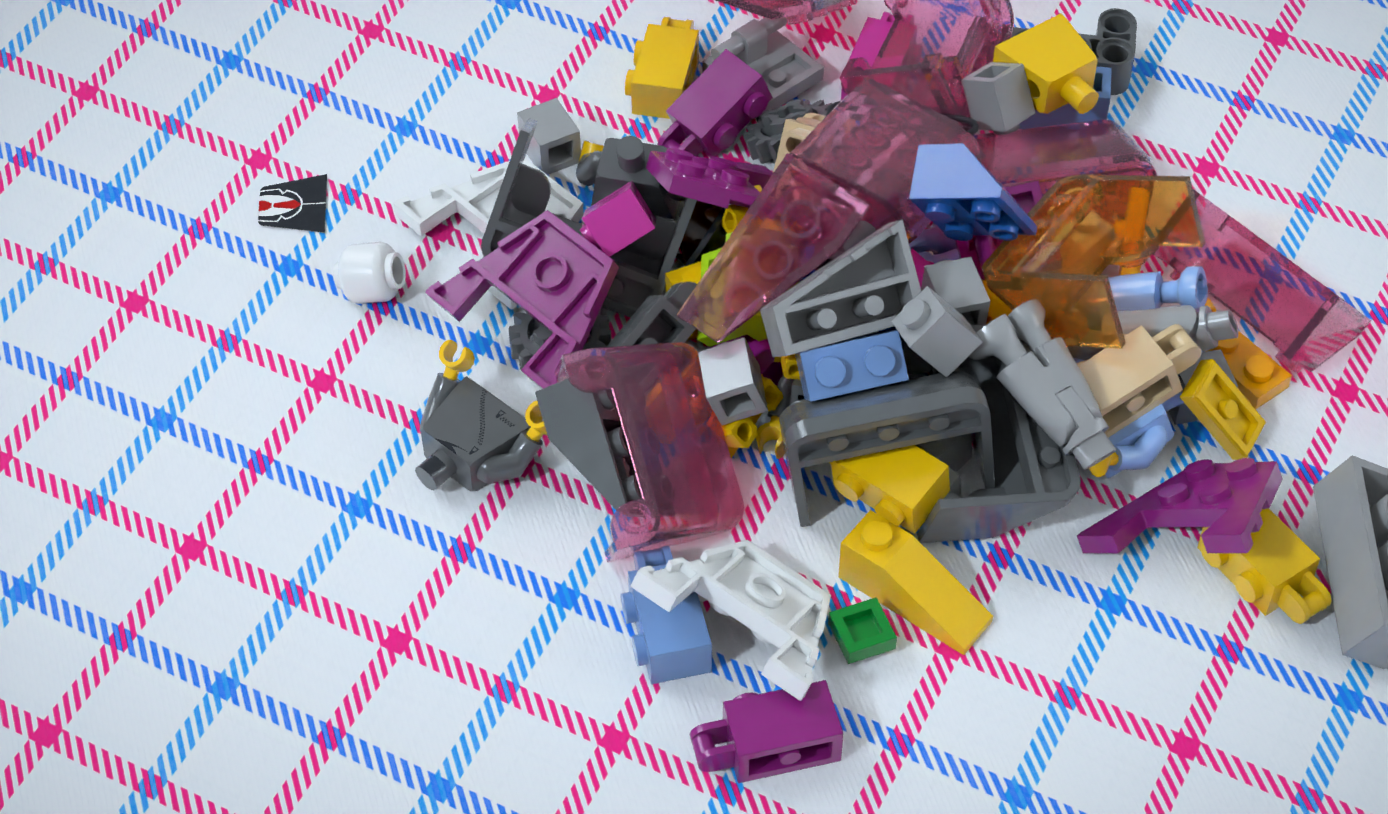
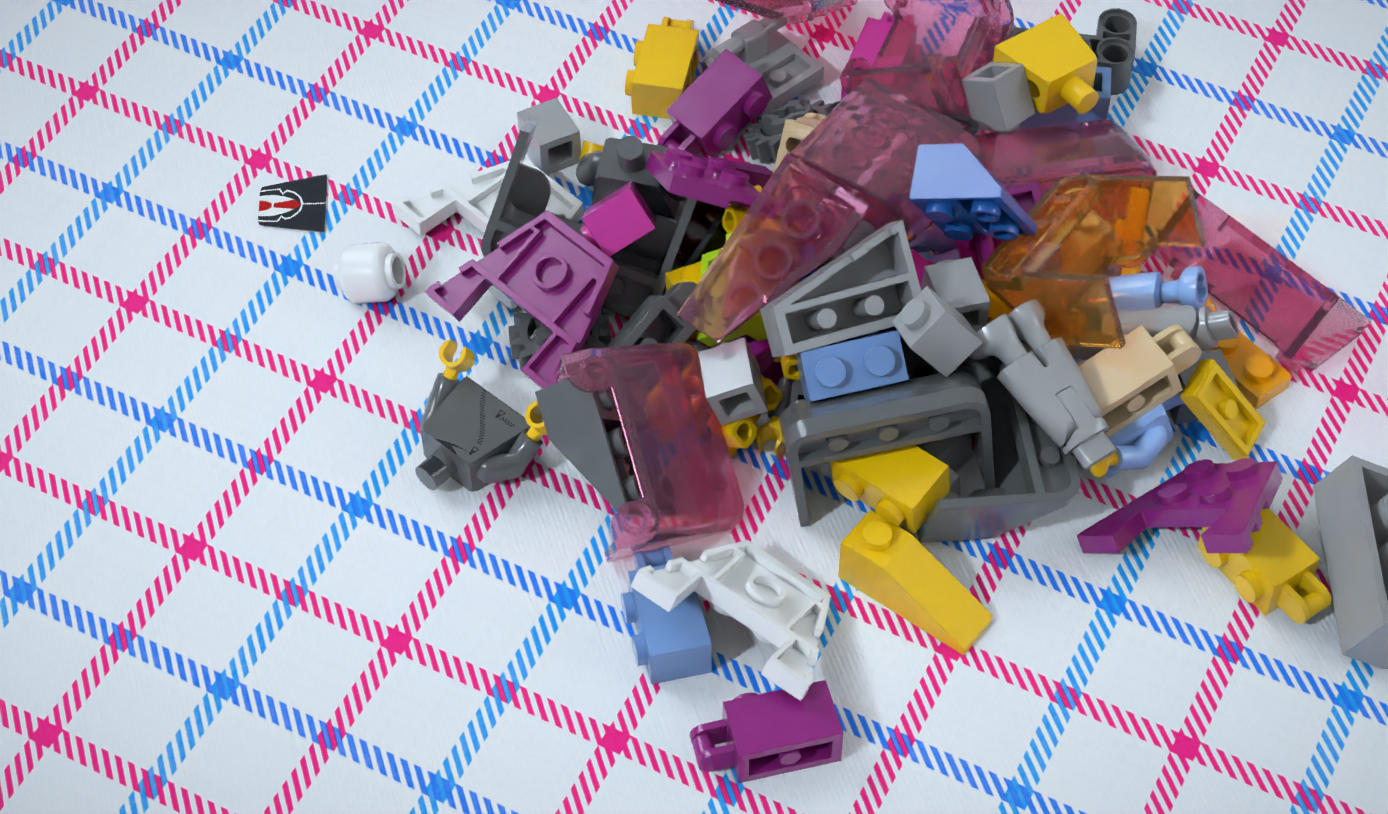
green plate [828,597,897,664] -> none

